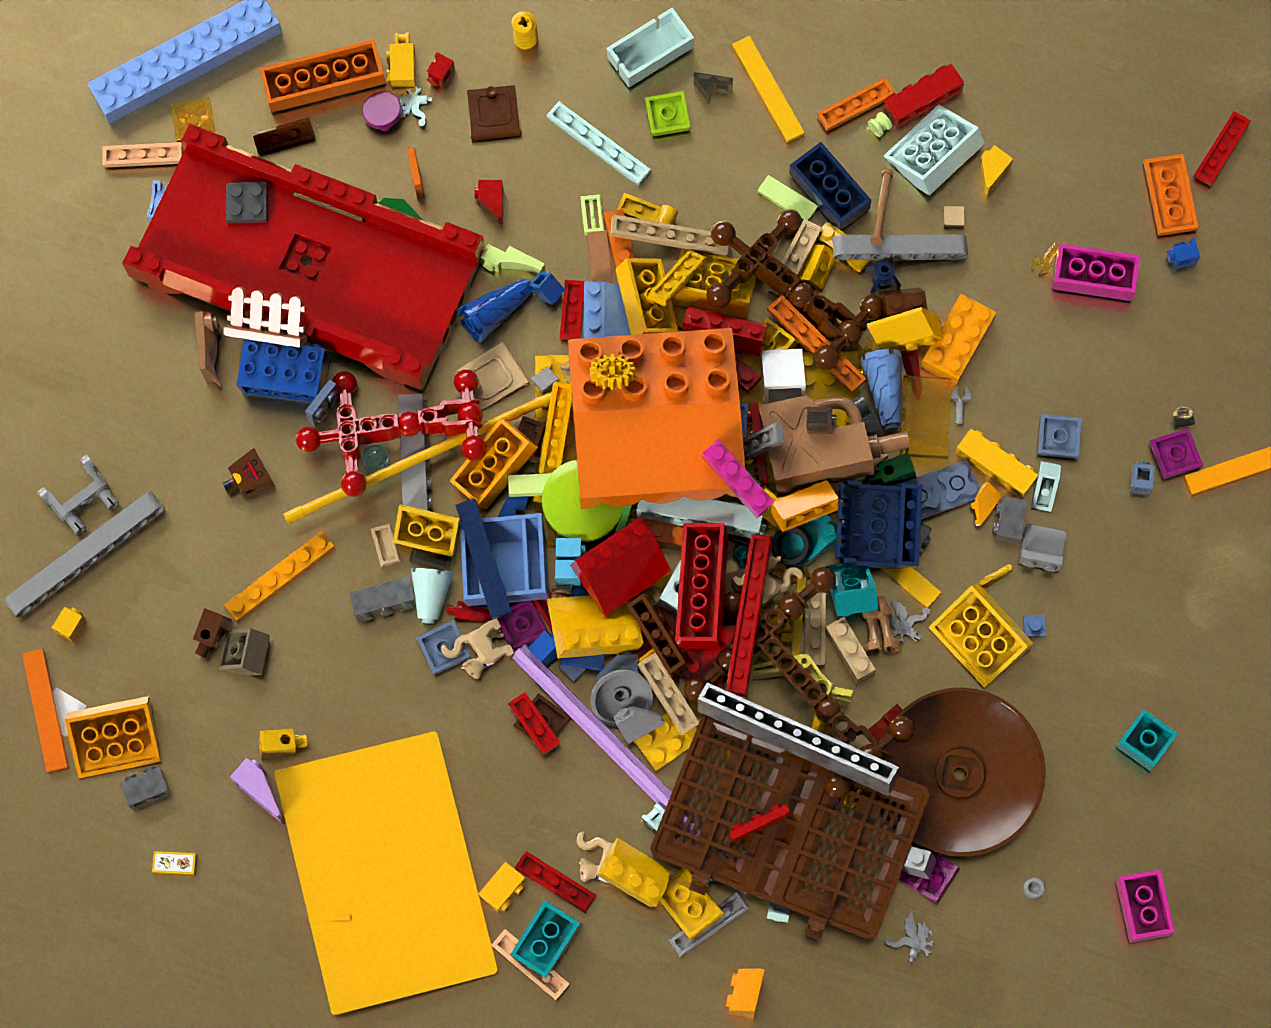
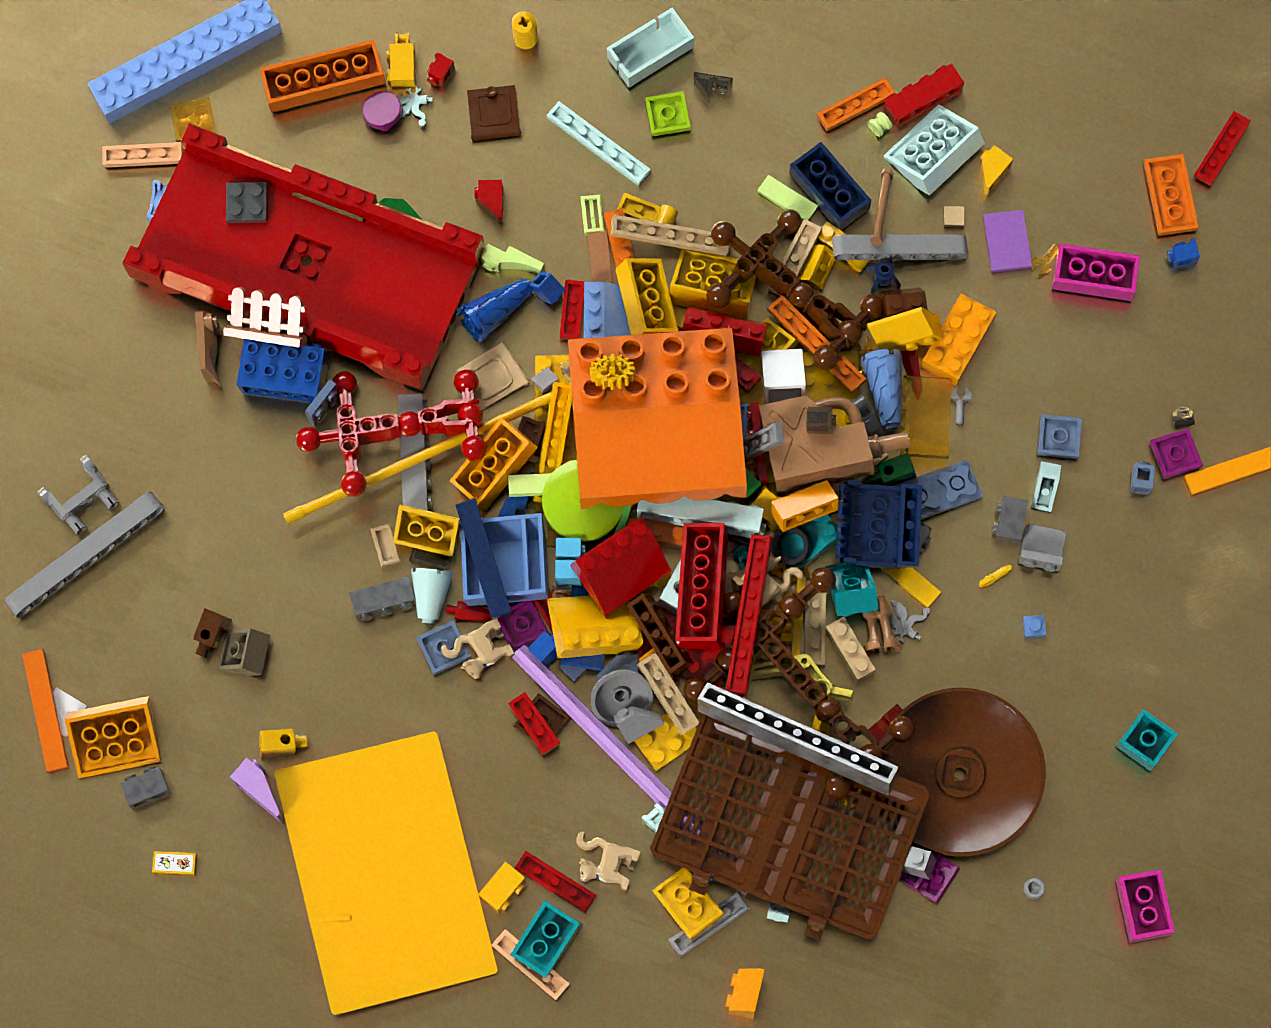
yellow brick [52,607,86,642] -> none
reddish brown torso [222,448,275,497] -> none
light orange plate [224,531,335,622] -> none
reddish brown plate [252,117,315,154] -> none
clear light blue wheel [362,445,391,475] -> none
orange tile [407,147,425,200] -> none
yellow slope [596,838,671,907] -> none
yellow tile [648,250,706,307] -> none
dark pink brick [702,439,774,519] -> none
red plate [729,804,790,842] -> none
yellow tile [732,35,805,143] -> none
light grey piece [885,912,934,963] -> none
yellow slope [929,583,1034,688] -> none
yellow brick [955,429,1038,499] -> none
light orange slope [971,482,1002,526] -> none
none -> medium lavender tile [983,210,1032,273]

